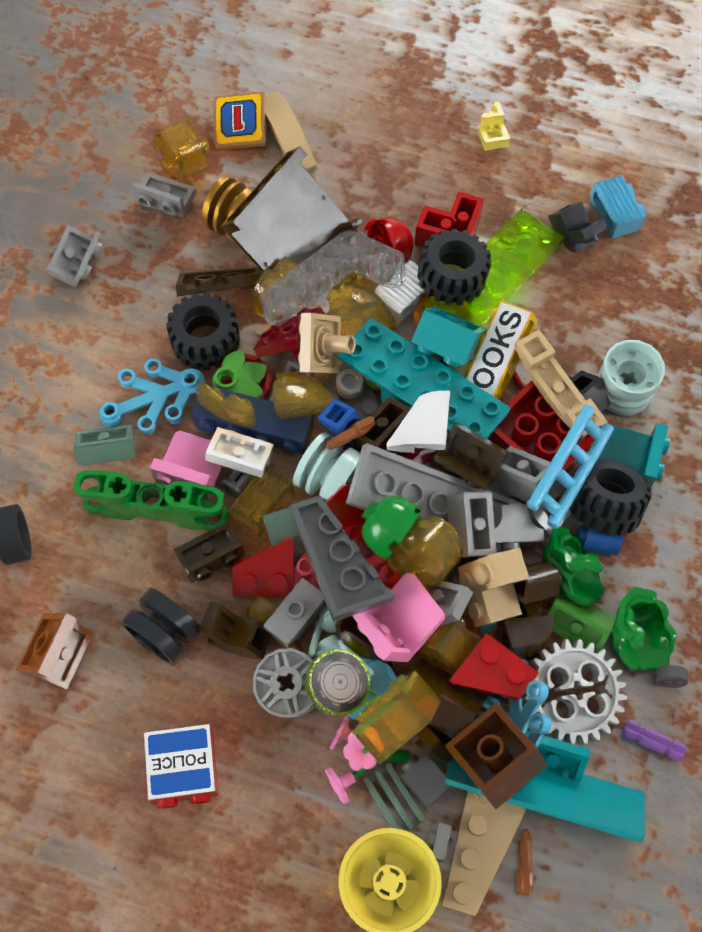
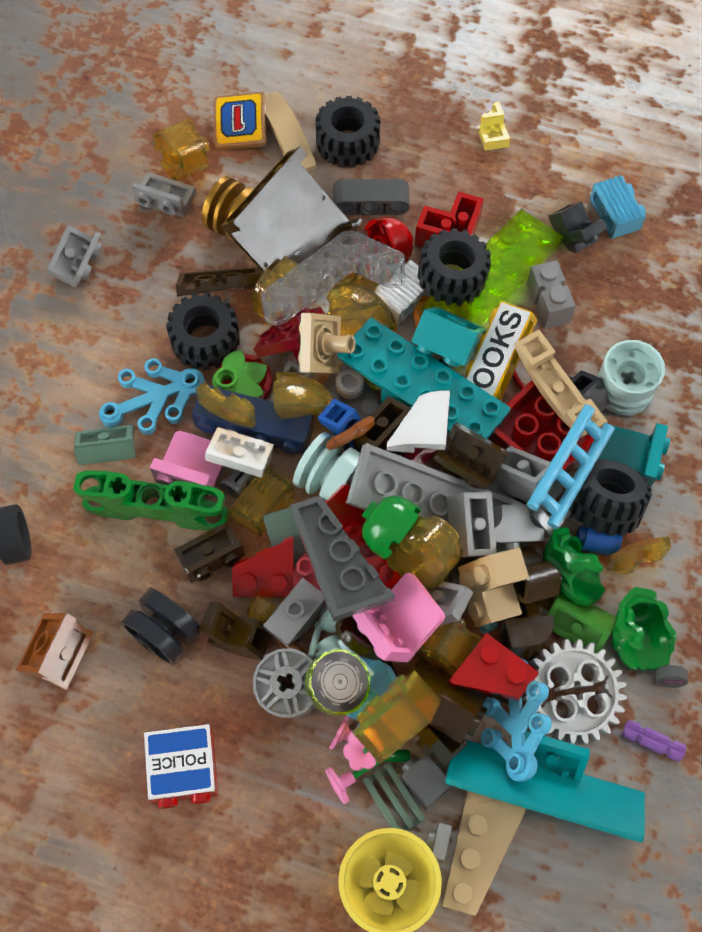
reddish brown brick [445,703,548,810] -> none
dark orange piece [516,829,534,896] -> none
none -> black tyre [315,96,380,168]
none -> dark grey beam [333,179,410,216]
none -> light grey piece [527,260,576,329]
none -> clear yellow slope [605,536,672,574]

